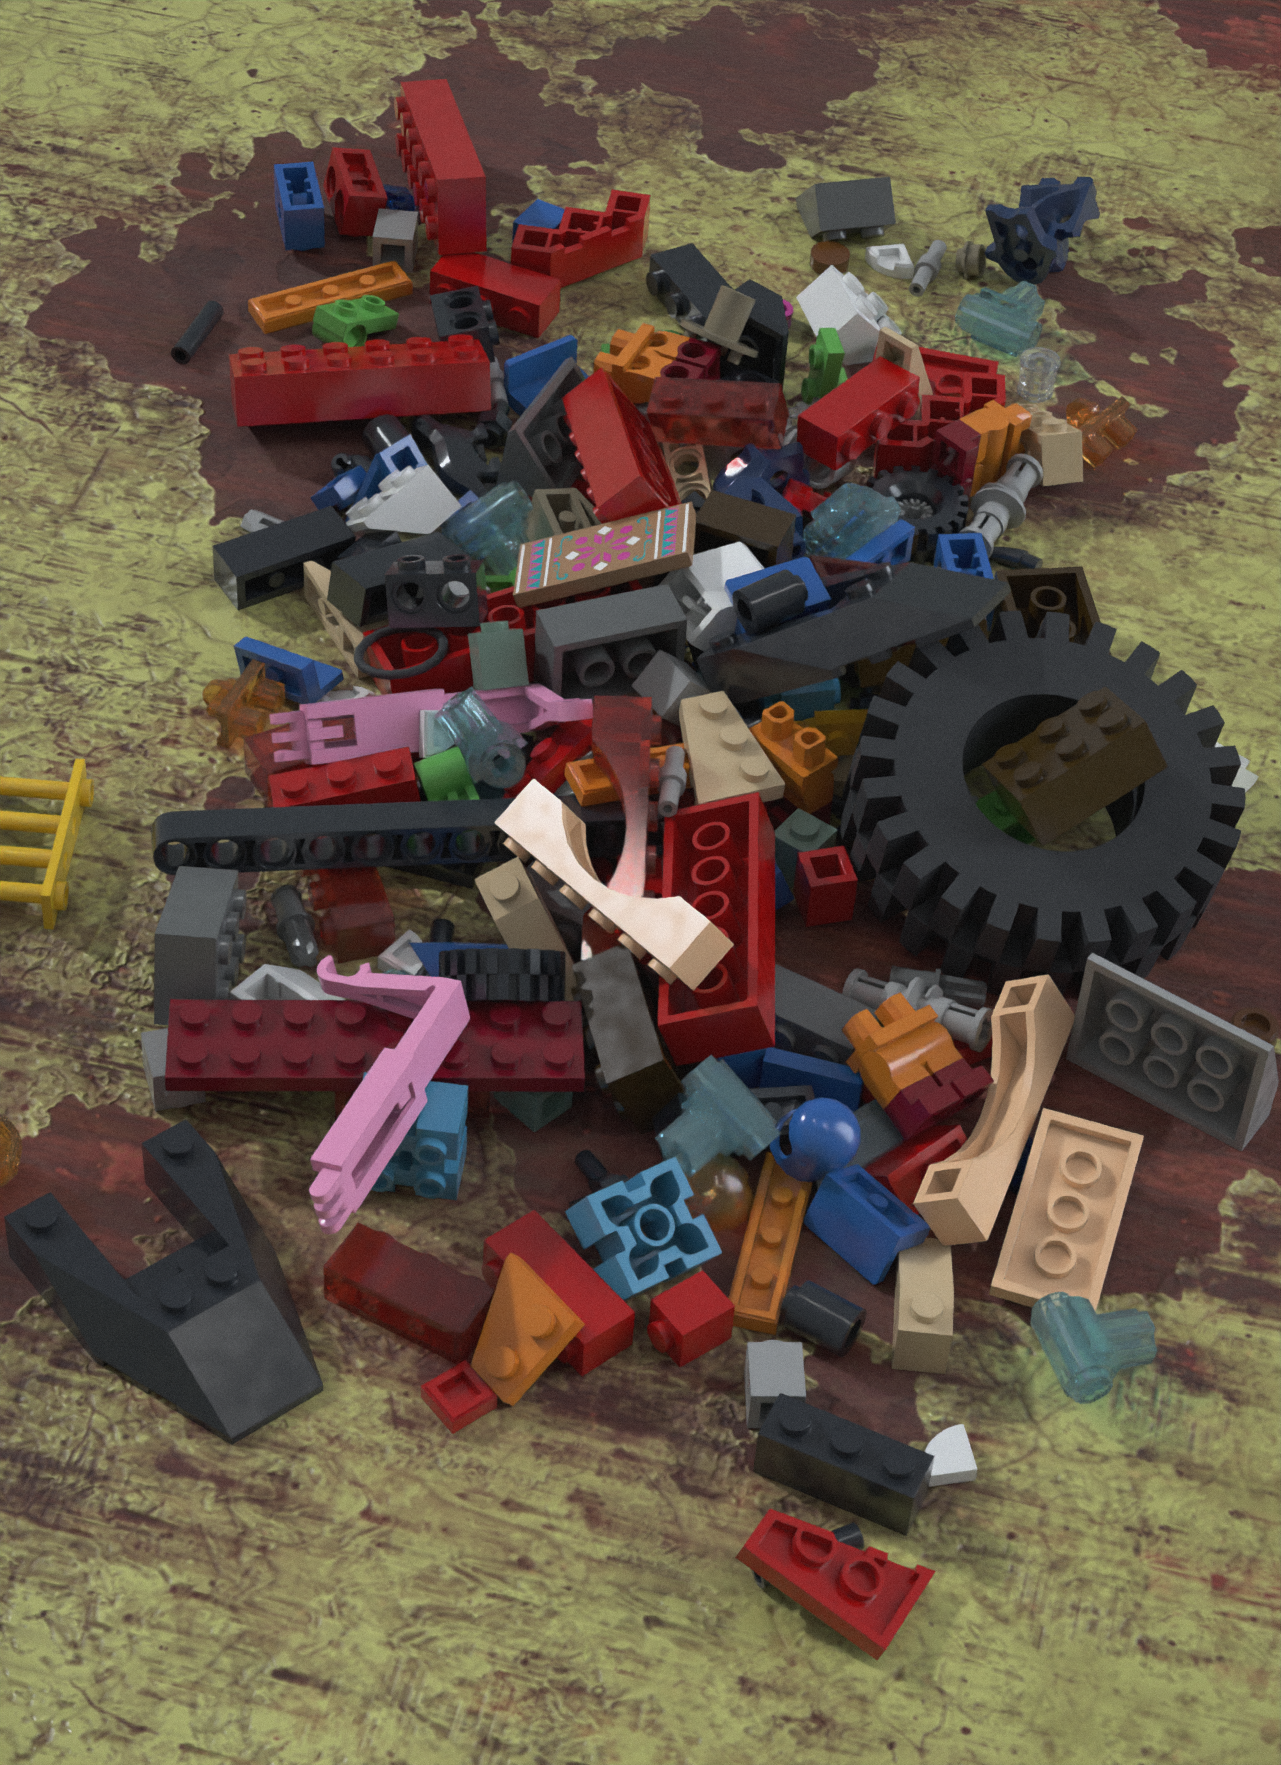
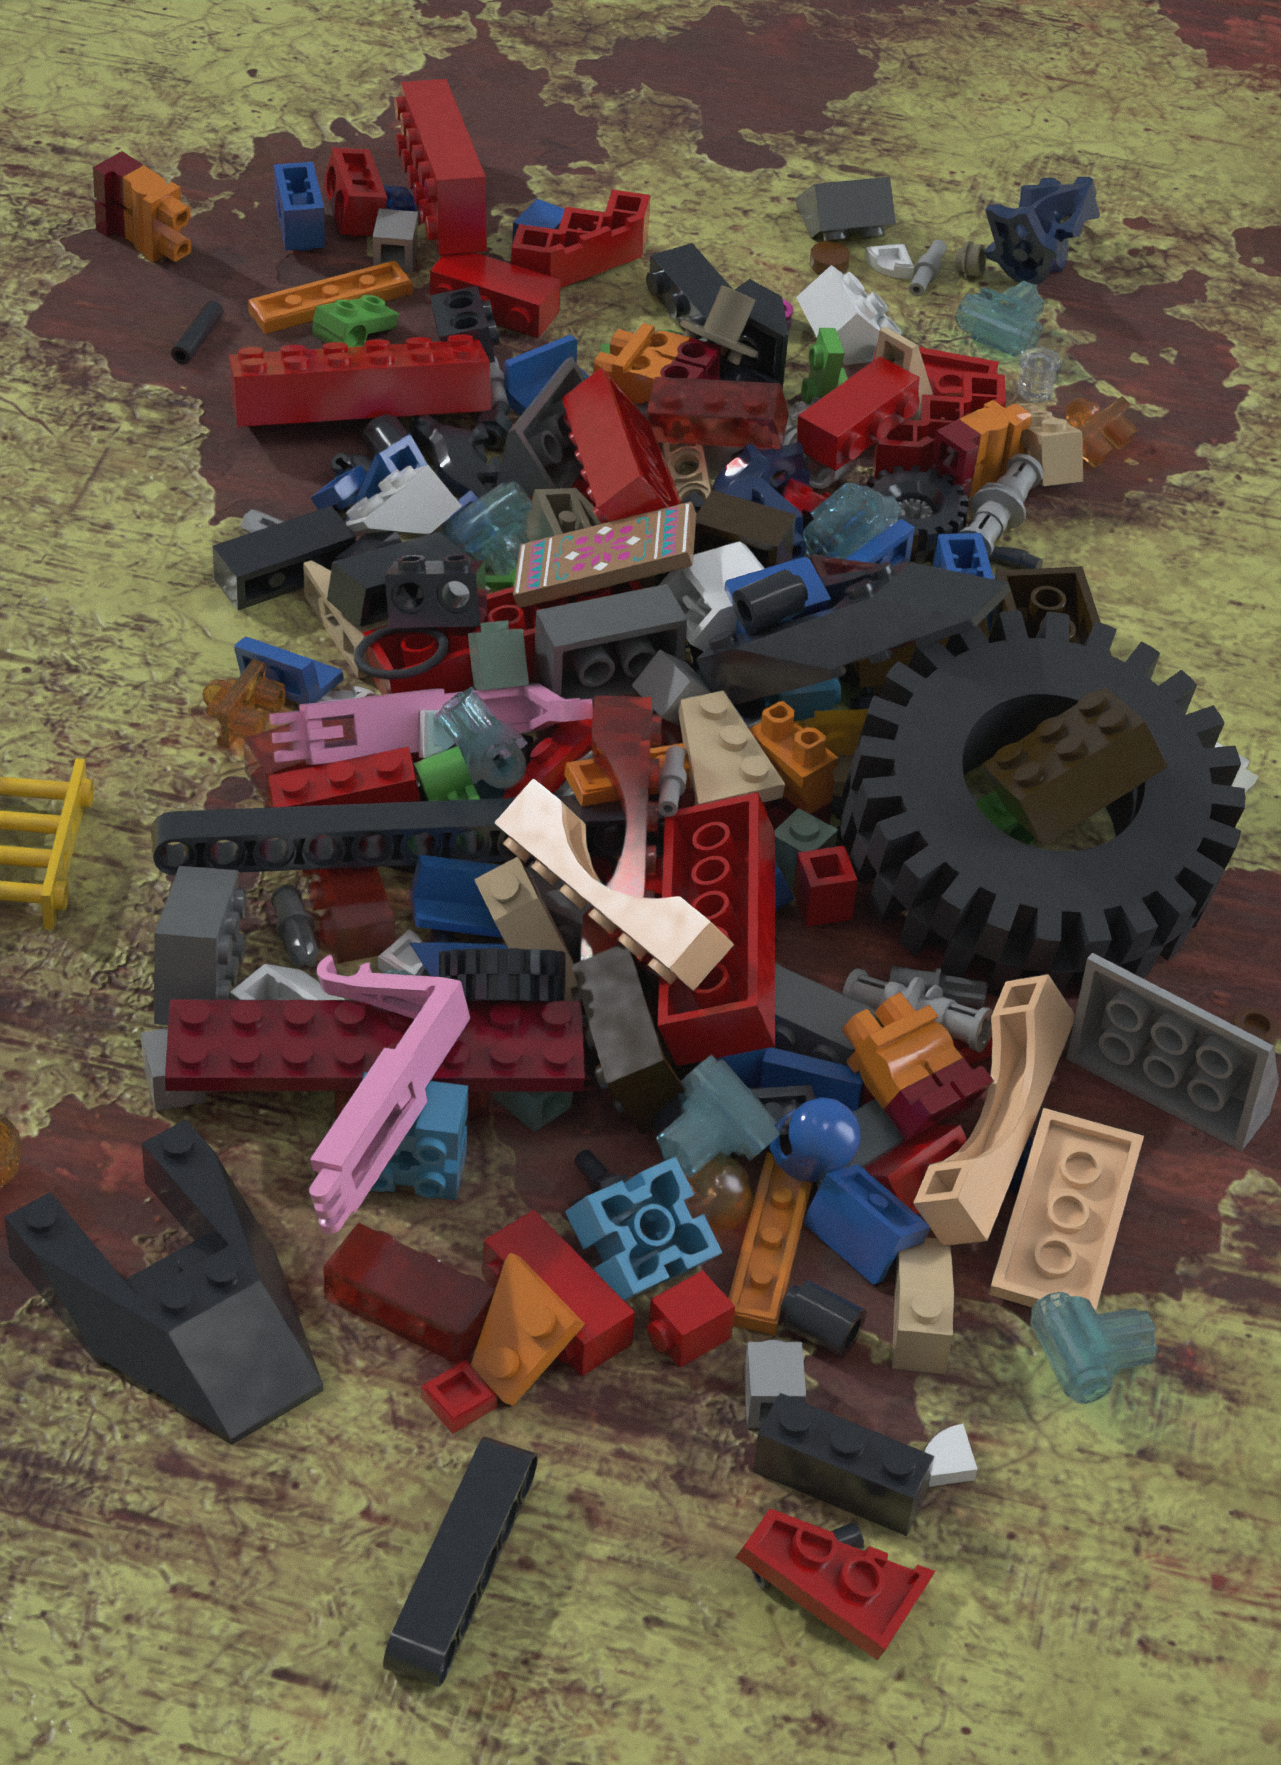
none -> orange hips [93,151,191,262]
none -> black beam [383,1436,538,1687]
none -> blue panel [409,855,503,938]

